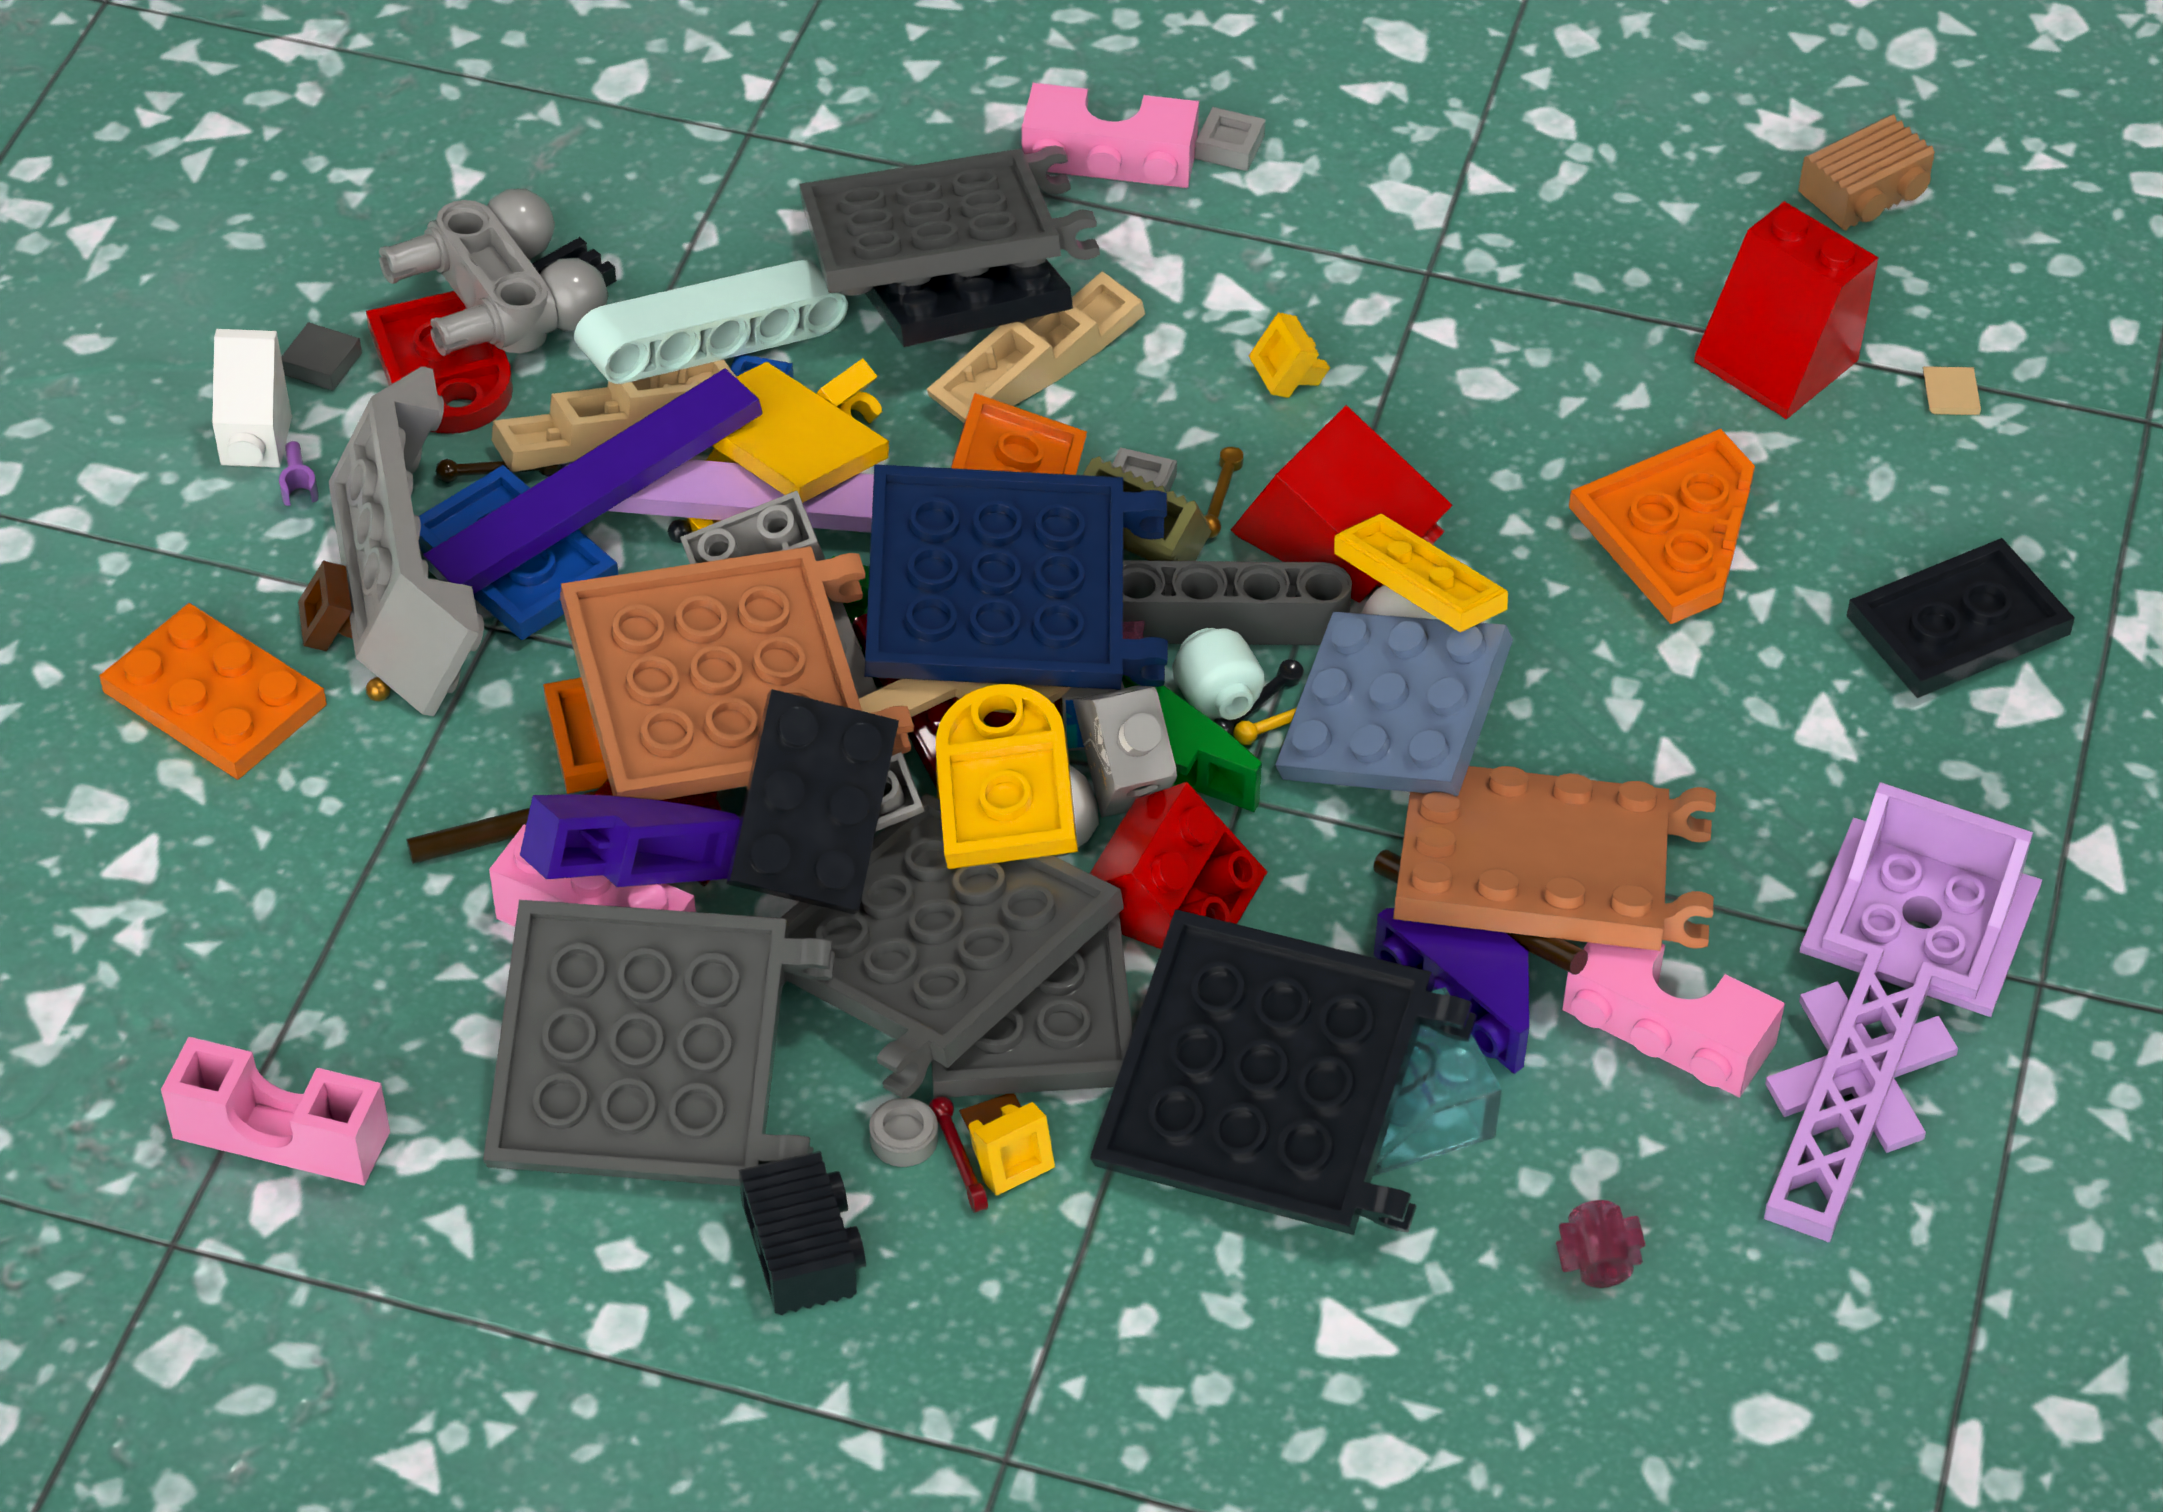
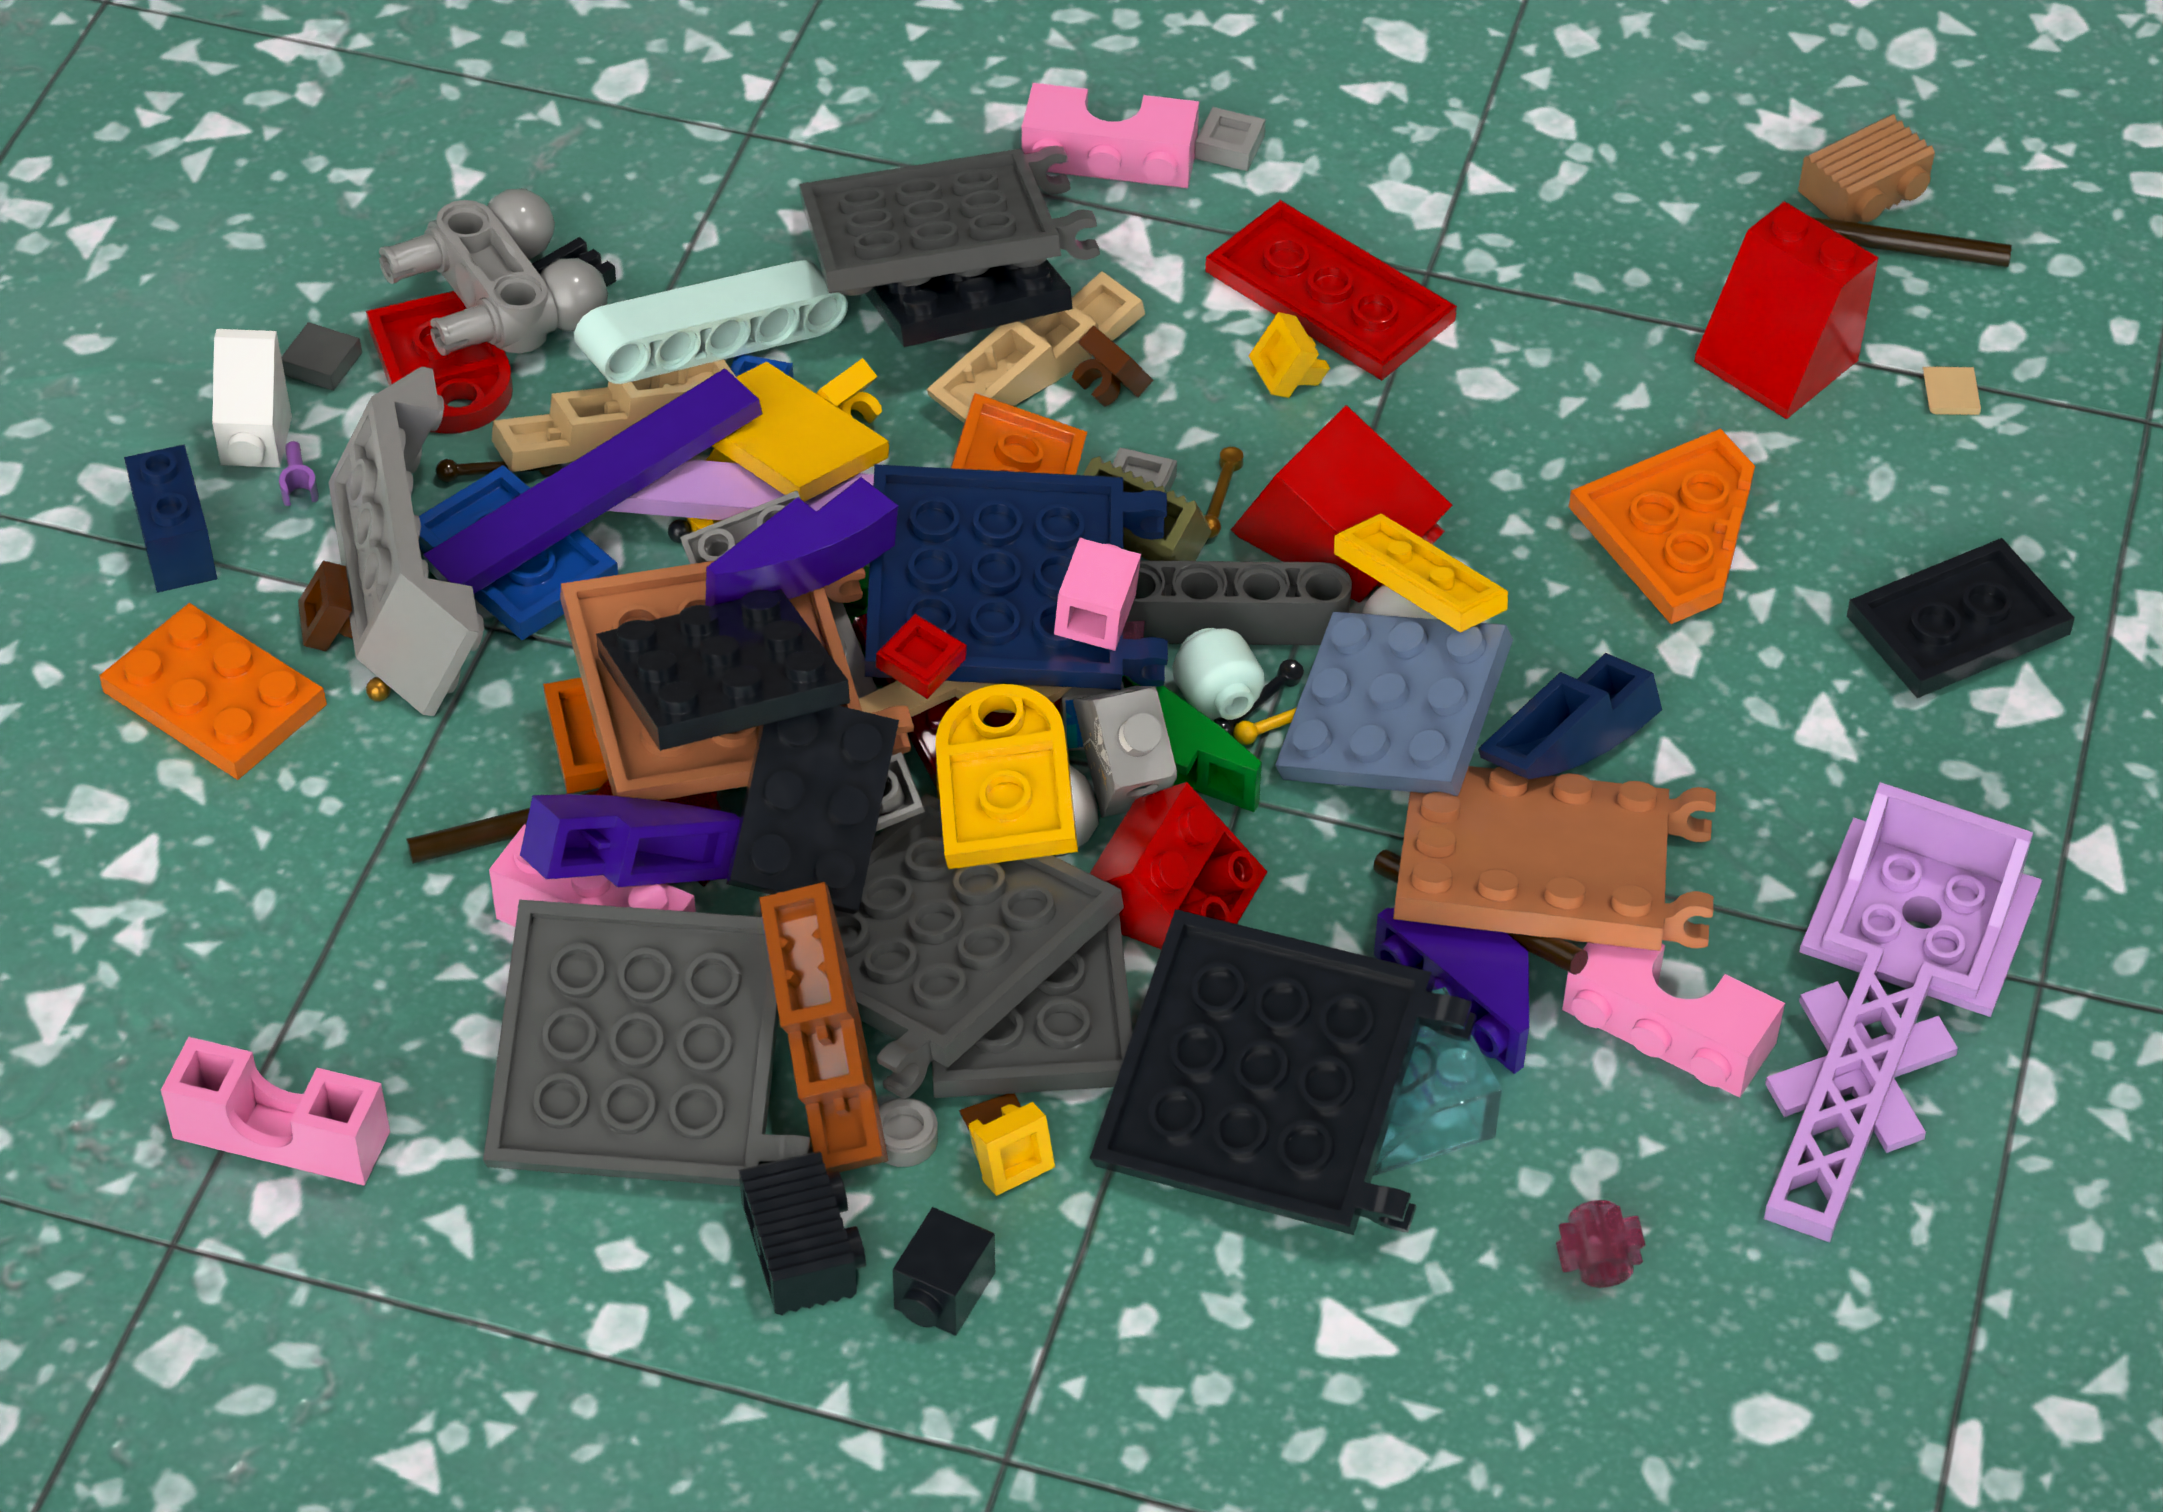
dark red hinge [928,1096,988,1213] -> none
none -> dark blue brick [124,444,218,593]
none -> black plate [596,589,850,751]
none -> dark purple slope [705,477,898,606]
none -> dark orange slope [759,882,889,1173]
none -> red tile [876,614,967,699]
none -> black brick [892,1207,995,1335]
none -> bright pink brick [1054,538,1141,651]
none -> reddish brown tile [1072,325,1153,407]
none -> red tile [1205,200,1457,381]
none -> dark blue slope [1478,653,1662,779]
none -> dark brown bar [1812,217,2012,267]

